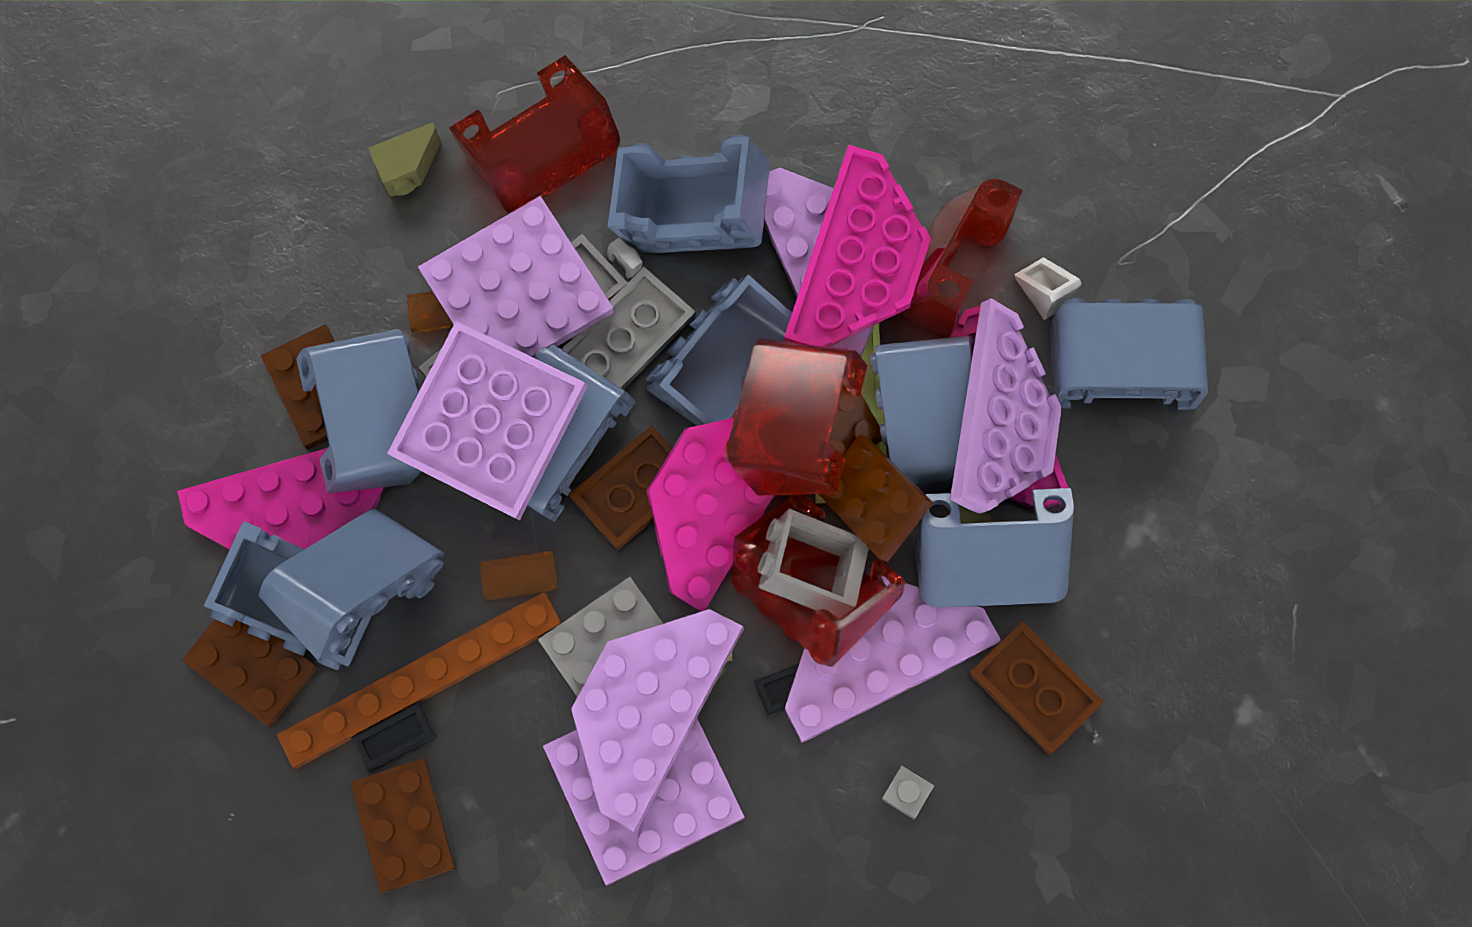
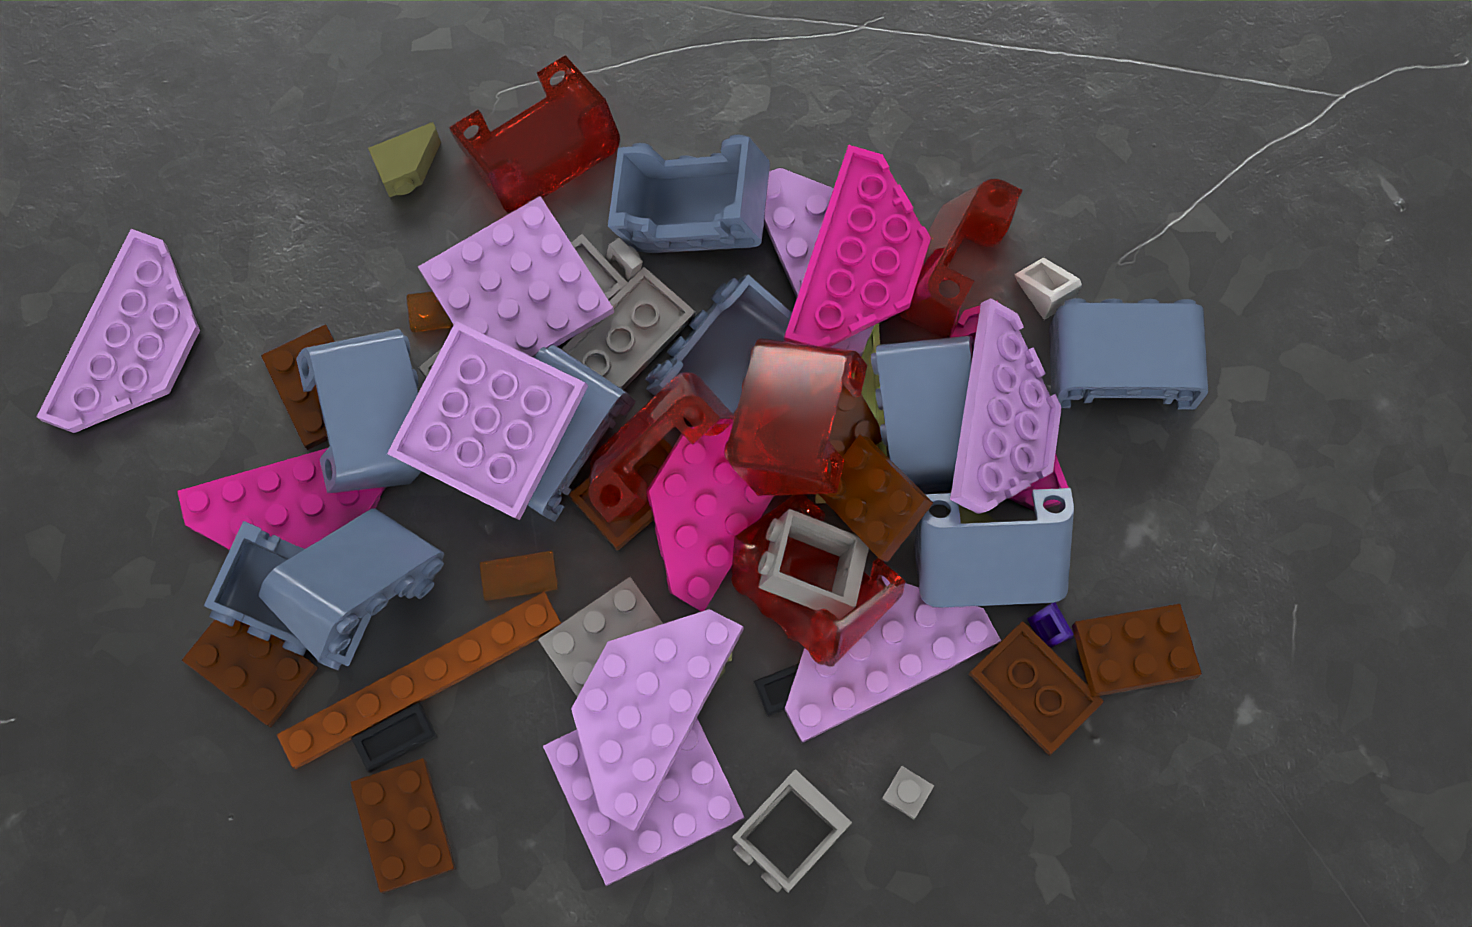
none -> lavender plate [37,229,200,433]
none -> clear red windscreen [589,372,737,523]
none -> light grey window [732,769,852,893]
none -> dark purple slope [1027,602,1074,649]
none -> reddish brown plate [1072,604,1202,697]

